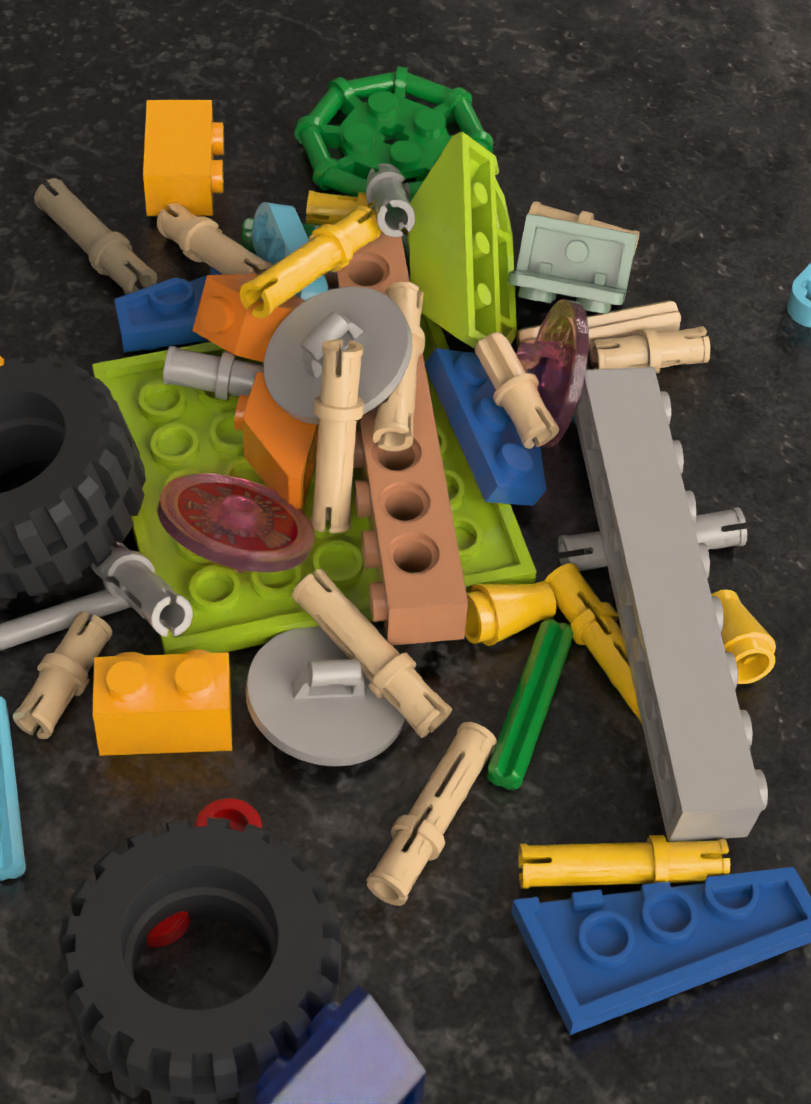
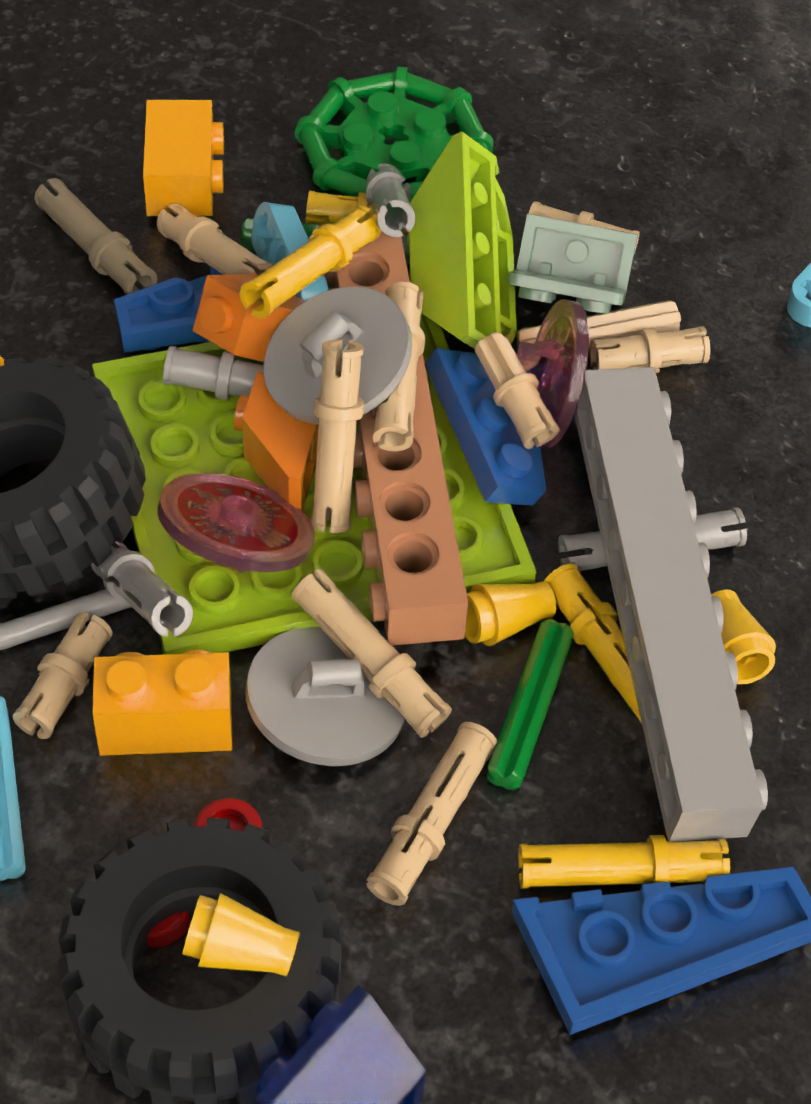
none -> yellow cone [182,893,300,977]

